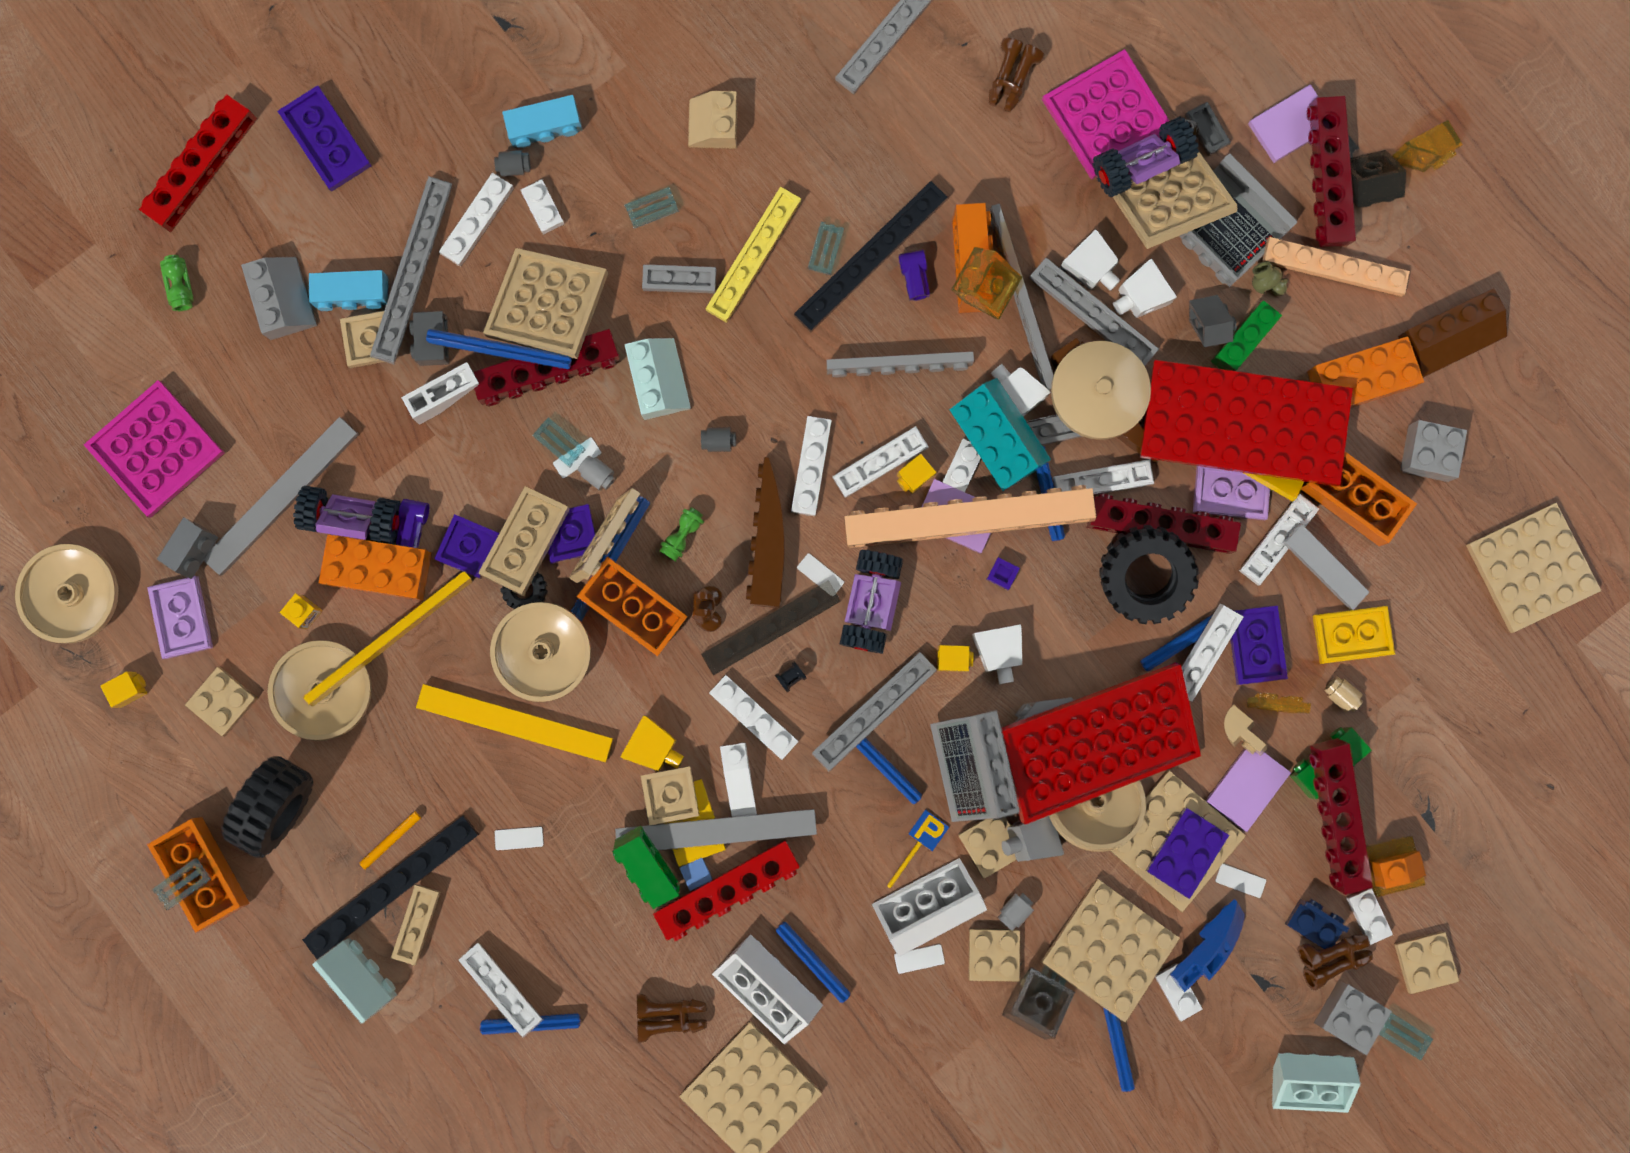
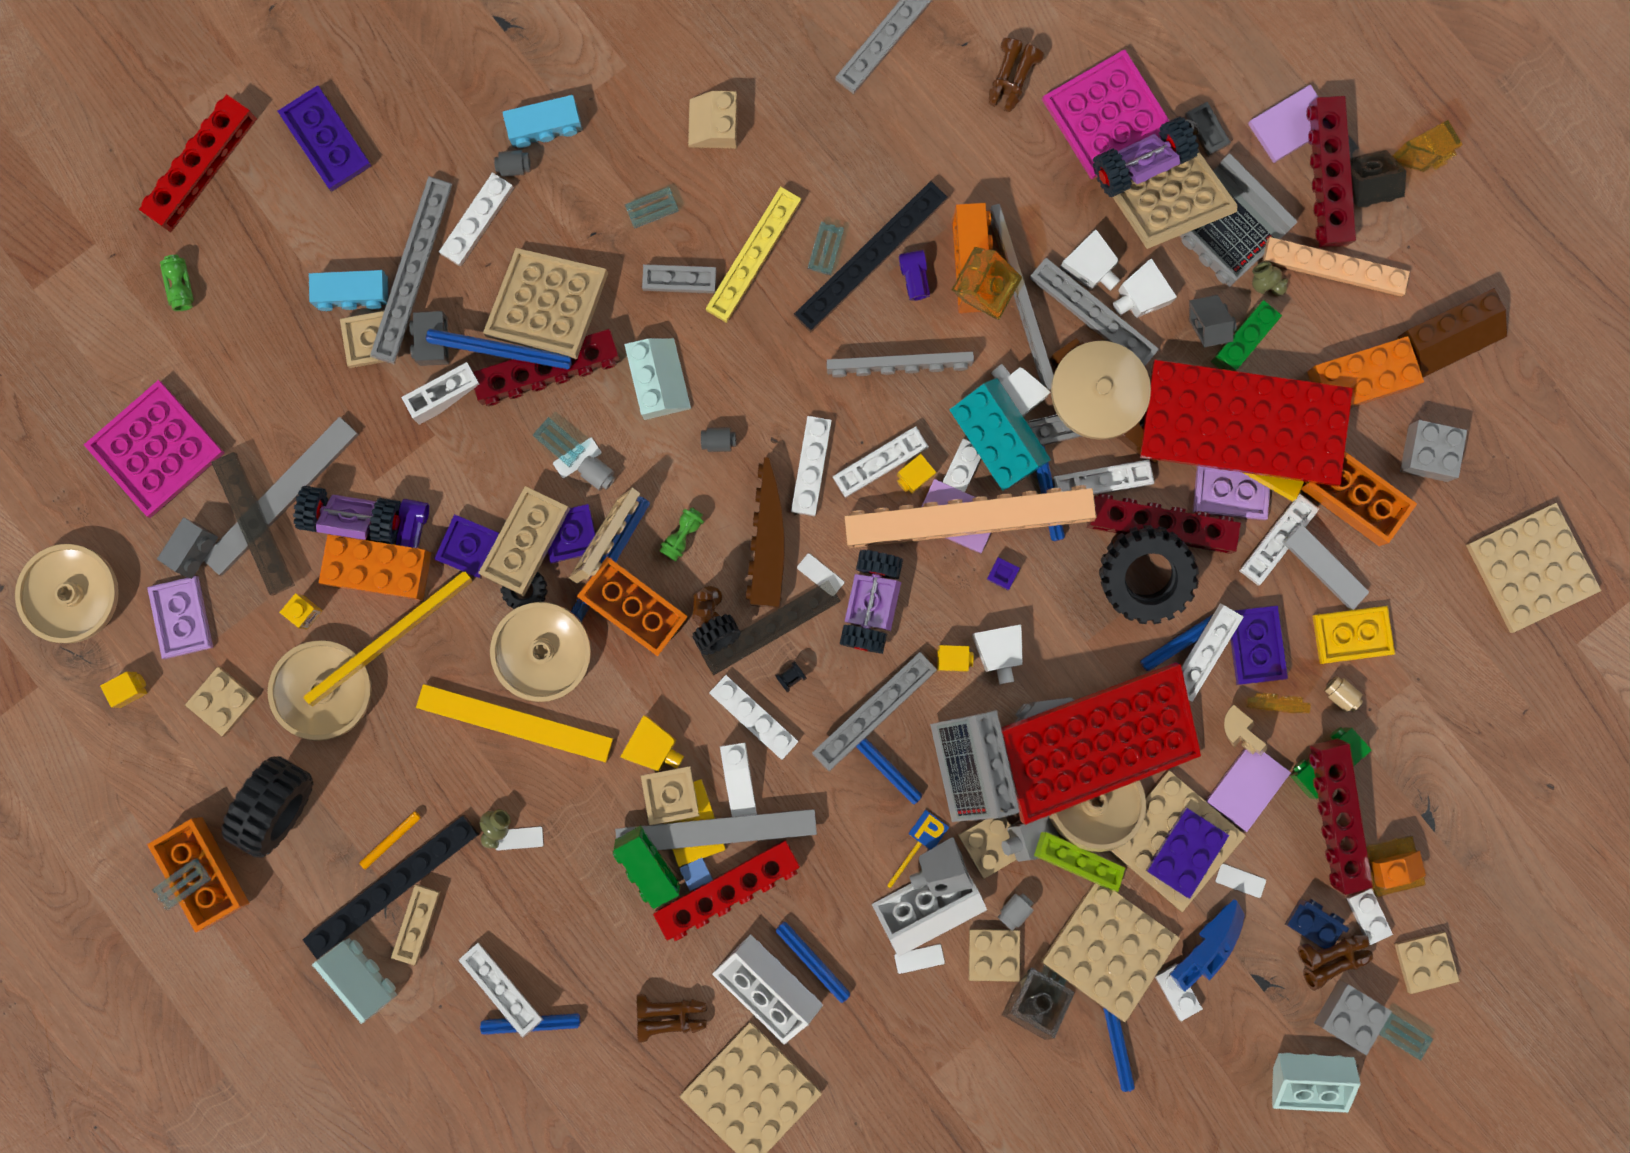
light grey slope [241,257,317,340] -> none
white plate [521,180,564,234] -> none
none -> clear smoke tile [211,452,295,596]
none -> olive animal [479,809,511,849]
none -> black tyre [692,614,741,655]
none -> light grey torso [909,837,973,897]
none -> lime plate [1034,832,1125,892]

